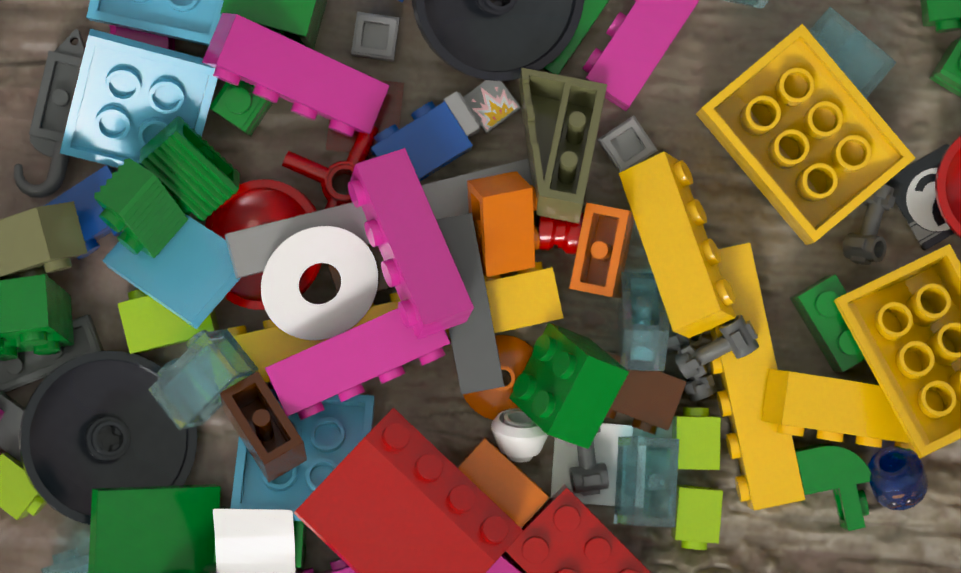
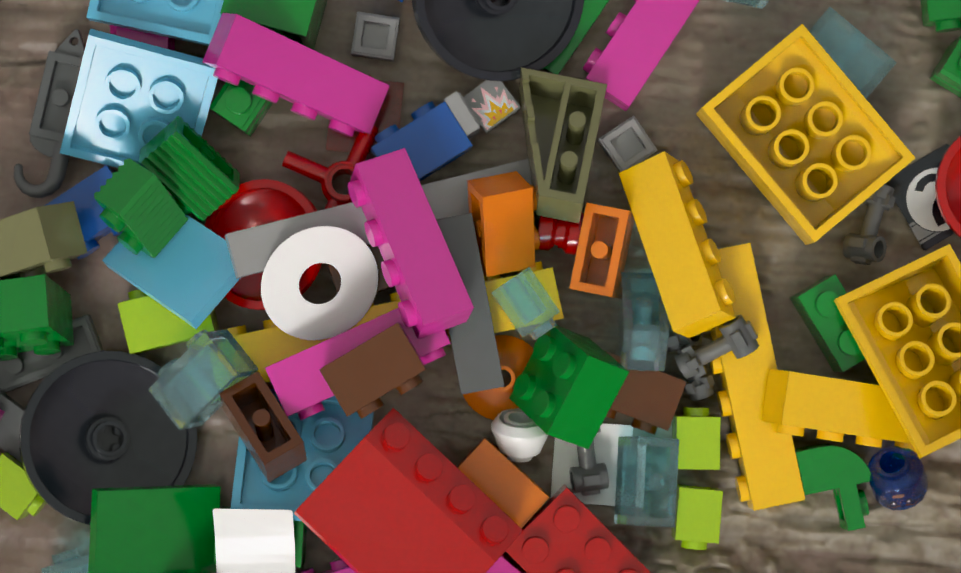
none -> reddish brown brick [319,322,427,419]
none -> clear light blue brick [491,267,560,340]

